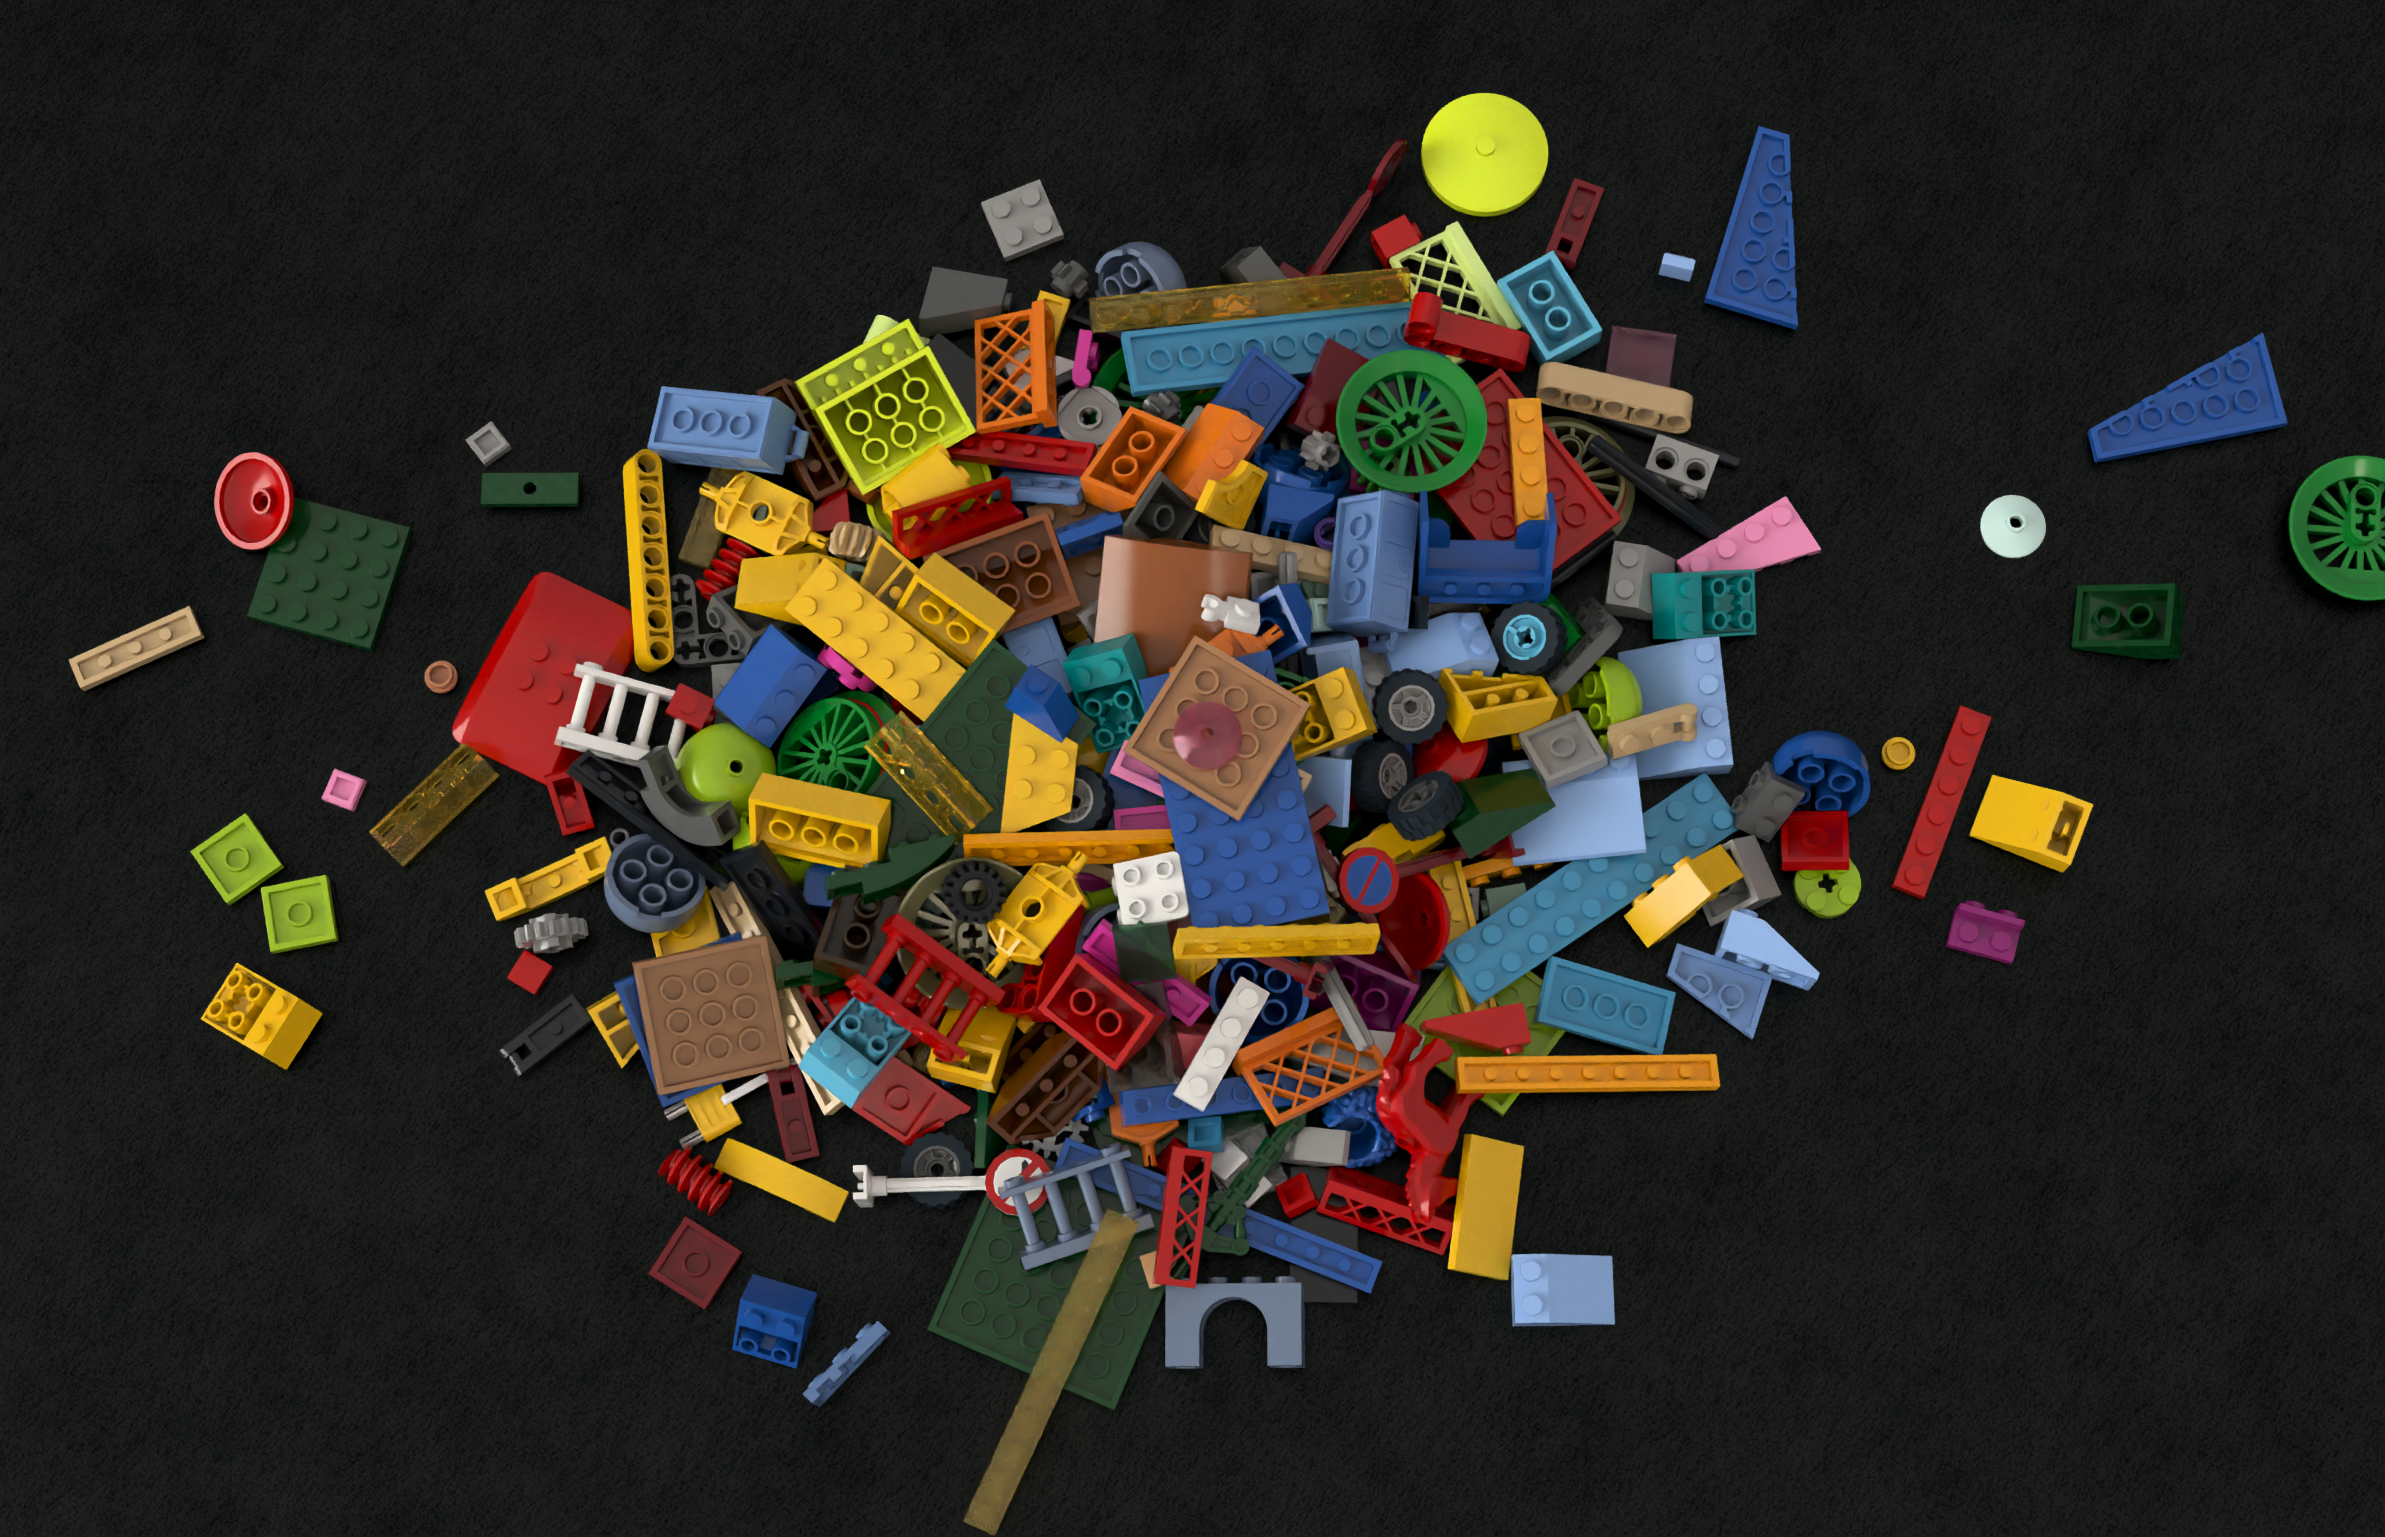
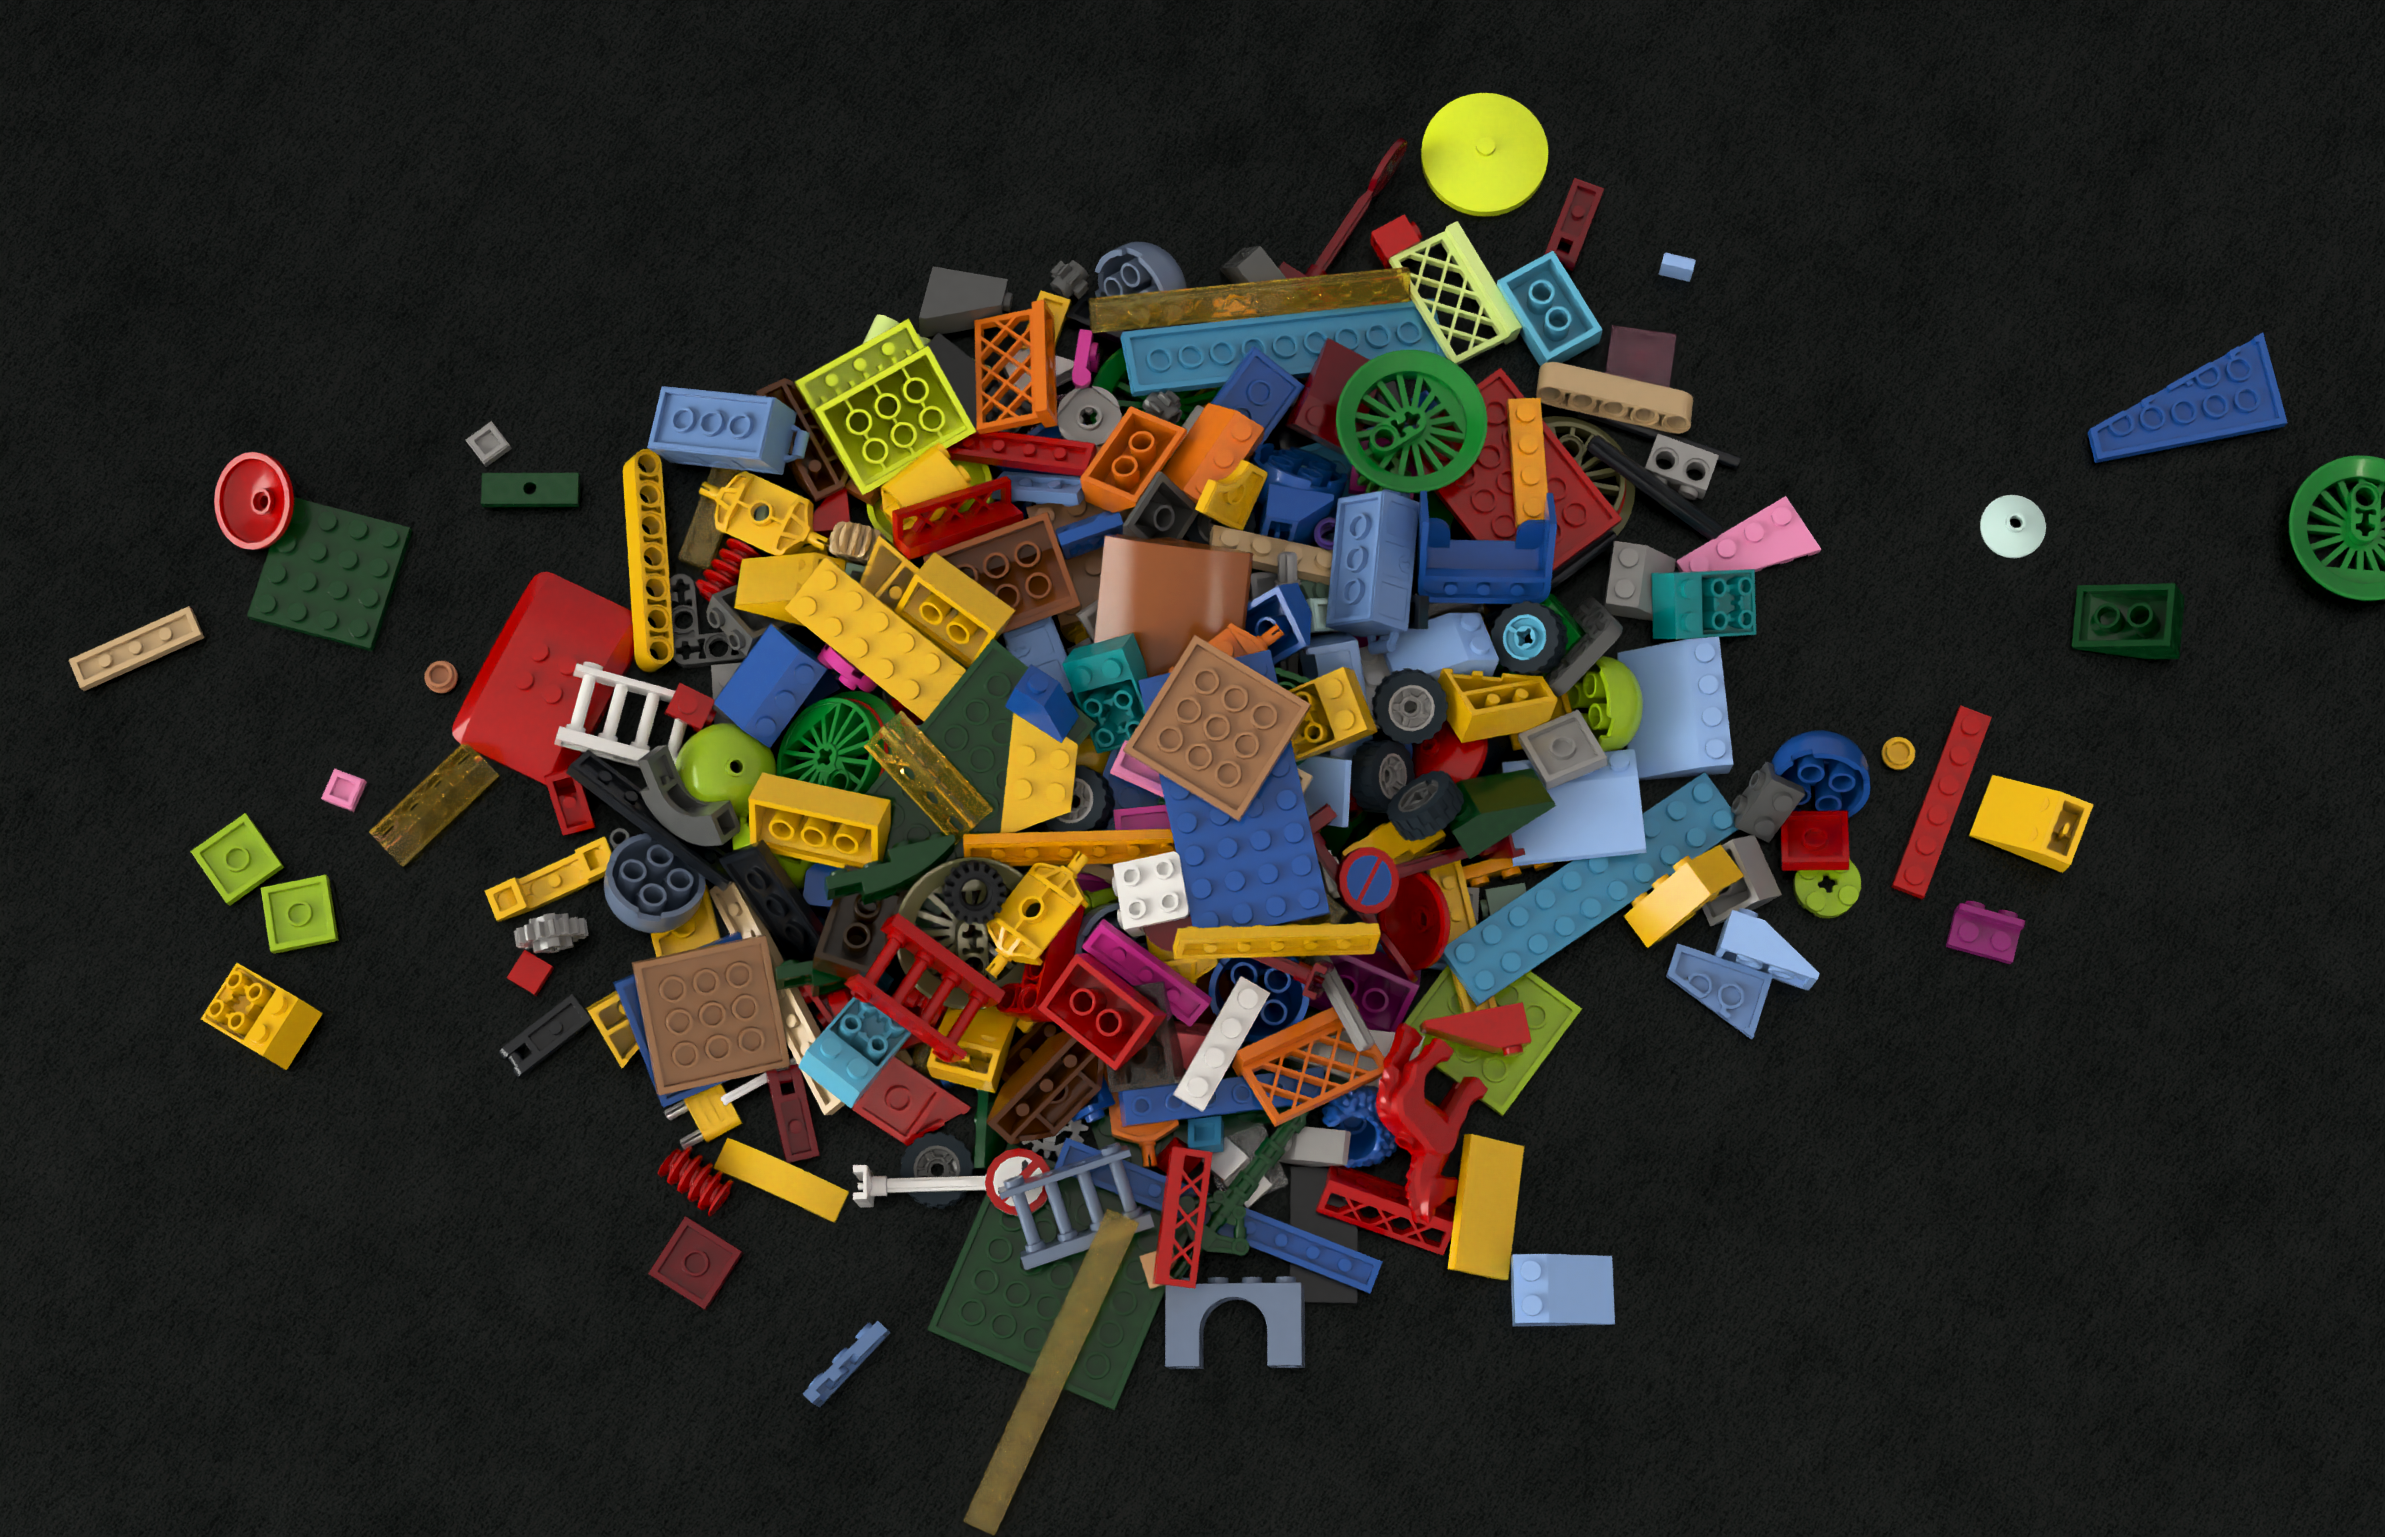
blue slope [732,1274,817,1369] -> none
light grey plate [981,179,1064,262] -> none
clear green piece [1112,920,1177,984] -> none
clear pink dish [1174,702,1242,770] -> none
white plate [1201,594,1260,635] -> none
red plate [1275,1172,1320,1219] -> none
light grey gear [1299,430,1341,472] -> none
red beam [1403,292,1531,372] -> none
light orange plate [1454,1054,1720,1094] -> none
dark azure plate [1534,956,1676,1055] -> none
tan plate [1607,703,1698,759] -> none
blue wing [1704,126,1798,330] -> none

